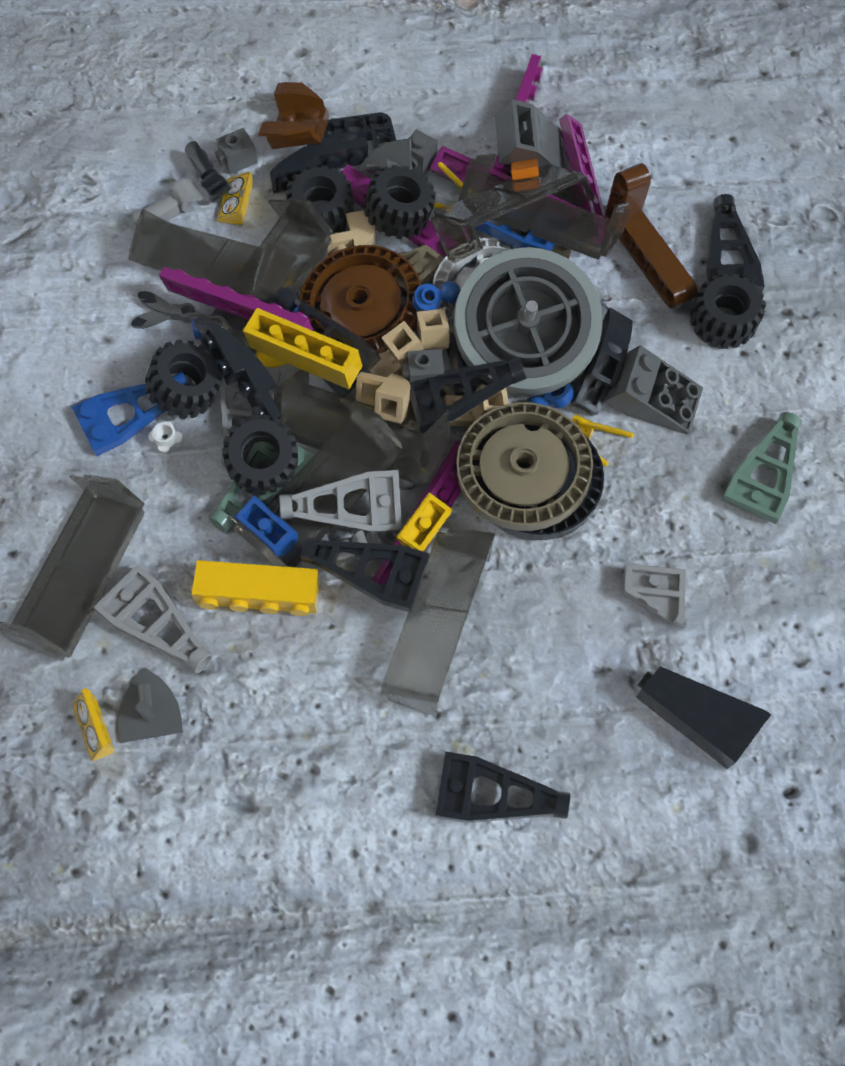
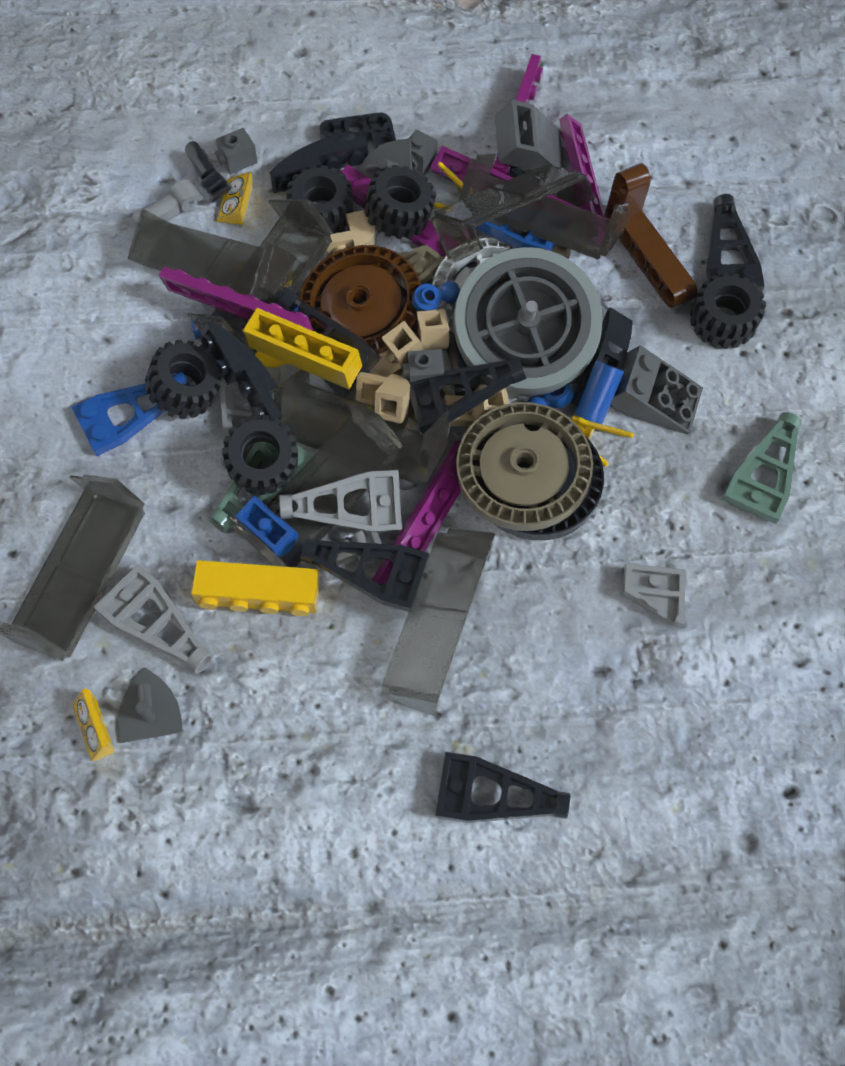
dark grey piece [131,291,196,329] -> none
white plate [148,421,183,453] -> none
reddish brown piece [258,82,329,149] -> none
yellow slope [396,493,453,551] -> none
orange tile [511,159,539,180] -> none
black slope [636,666,771,769] -> none
none -> blue brick [575,360,624,424]

